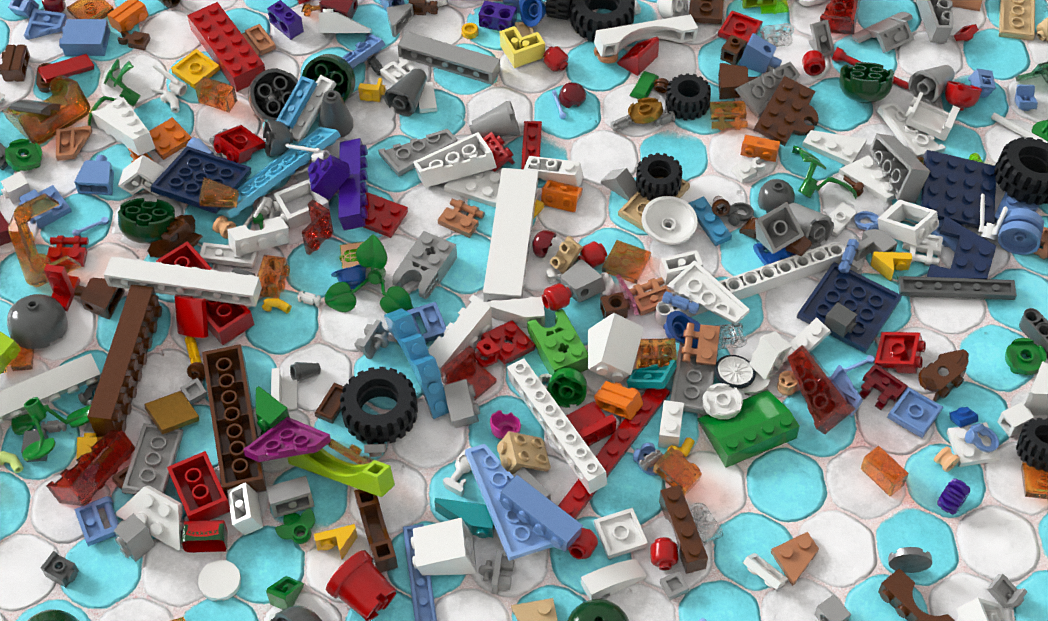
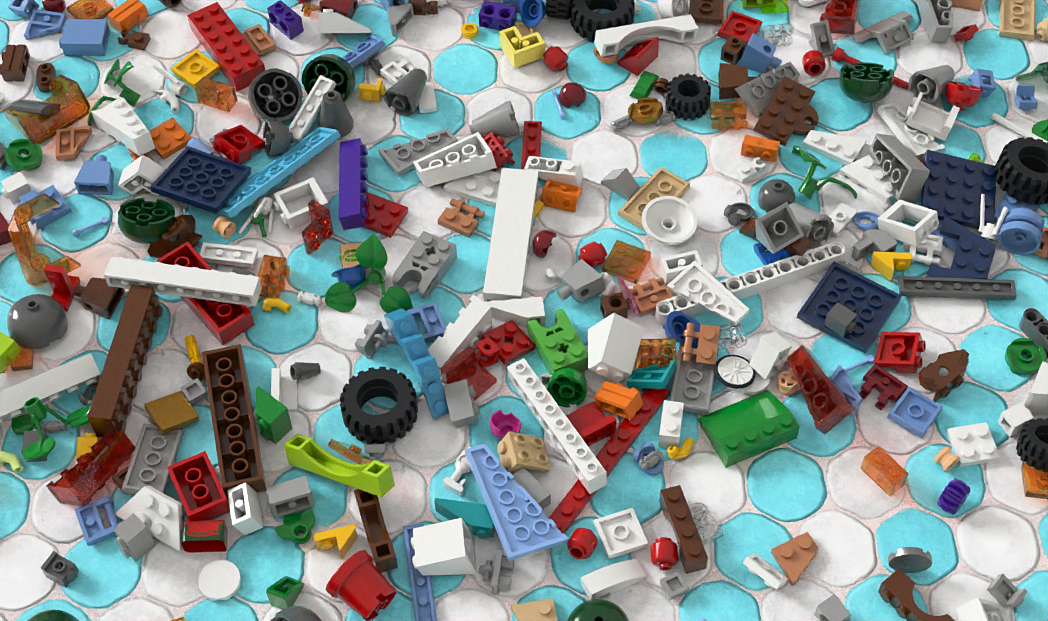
red tile [38,54,94,84] -> none
red plate [46,235,89,267] -> none
red slope [174,295,209,338] -> none
clear orange wing [199,178,239,208] -> none
white arch [227,216,289,256] -> none
magenta plate [243,417,331,462] -> none
dark azure plate [276,76,318,129] -> none
white plant [286,144,330,175] -> none
dark purple brick [308,154,351,200] -> none
reddish brown tile [315,383,344,424] -> none
light grey brick [397,31,500,85] -> none
medium blue brick [499,475,583,552] -> none
red head [542,283,572,311] -> none
tan hips [550,236,583,274] -> none
black tyre [636,153,683,201] -> none
clear orange brick [653,447,702,496] -> none
medium blue axle [662,291,700,314] -> none
dark azure plate [688,196,732,246] -> none
white tile [702,383,743,419] -> none
reddish brown cone [712,196,730,216] -> none
white plate [789,318,831,359] -> none
medium blue axle [838,239,859,273] -> none
reddish brown hand [843,176,864,196] -> none
blue plate [949,407,978,428] -> none
medium blue piece [965,423,999,453] -> none

